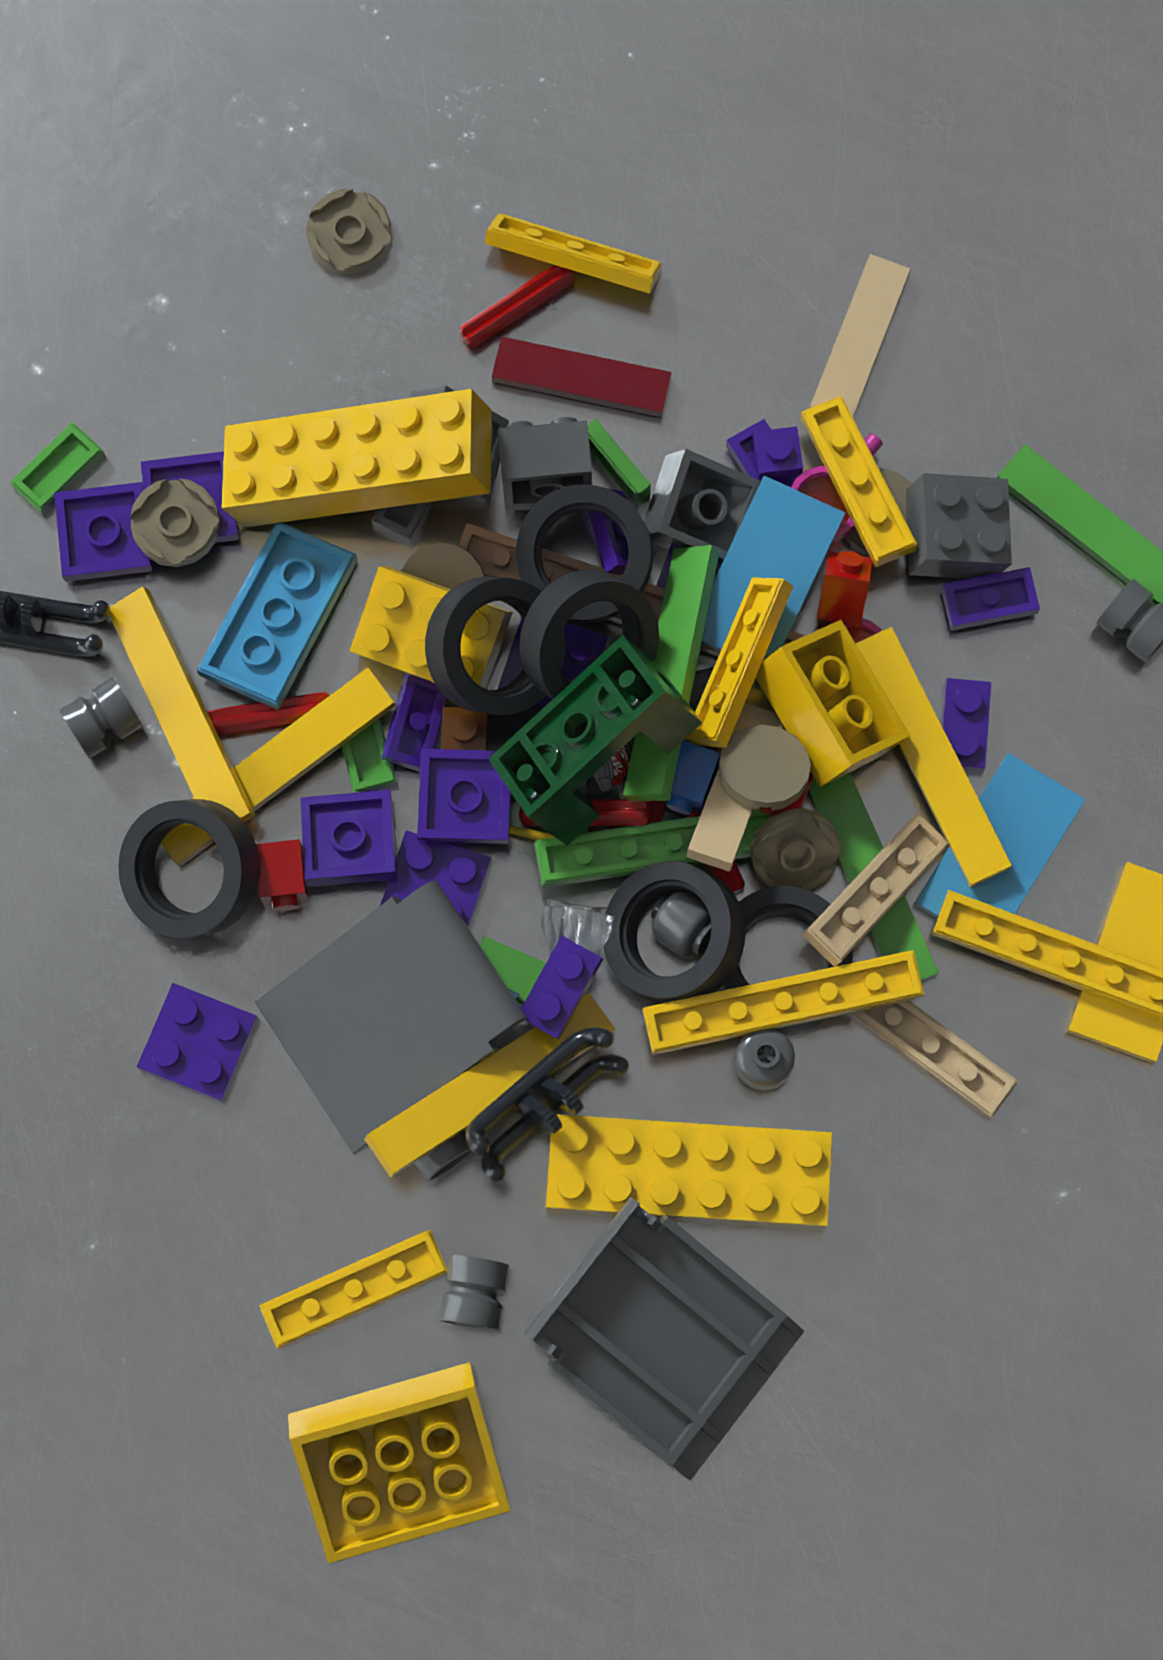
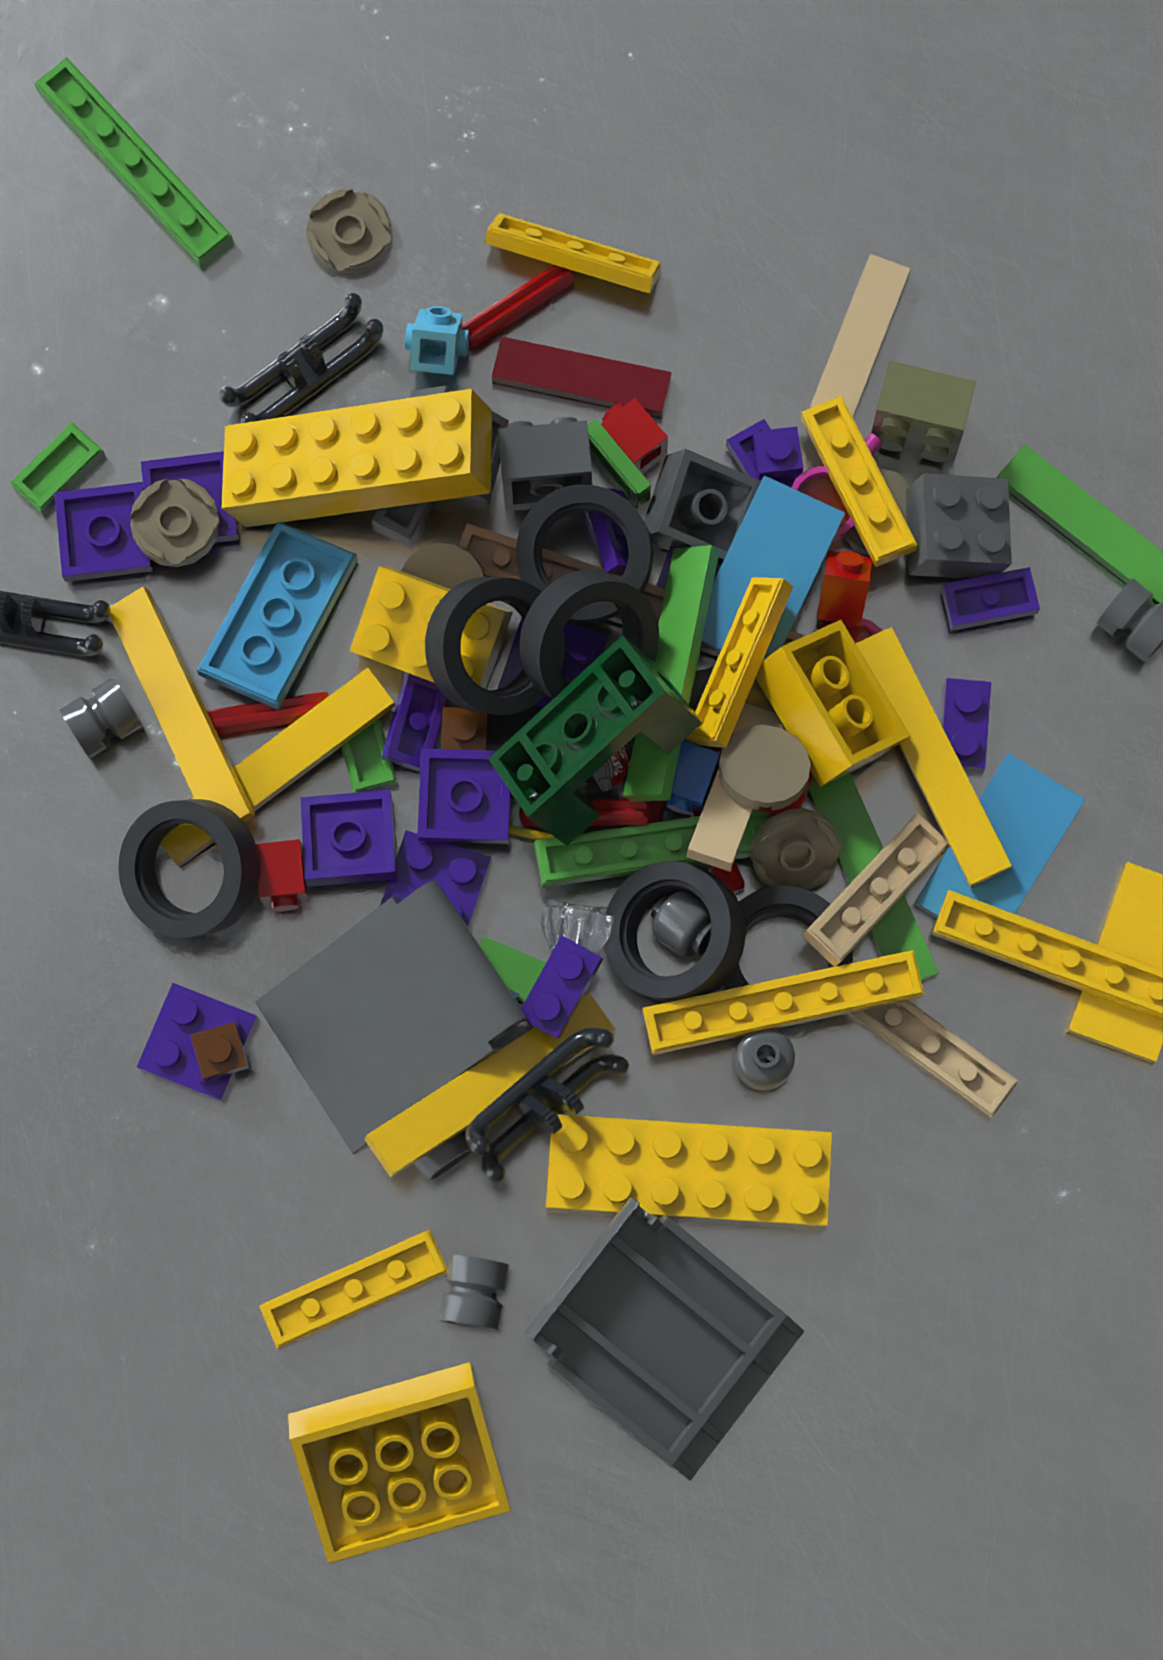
none -> bright green tile [34,57,233,268]
none -> reddish brown plate [190,1022,249,1081]
none -> black piece [219,293,384,423]
none -> medium azure brick [405,306,469,375]
none -> red brick [601,398,668,472]
none -> olive brick [871,361,976,462]

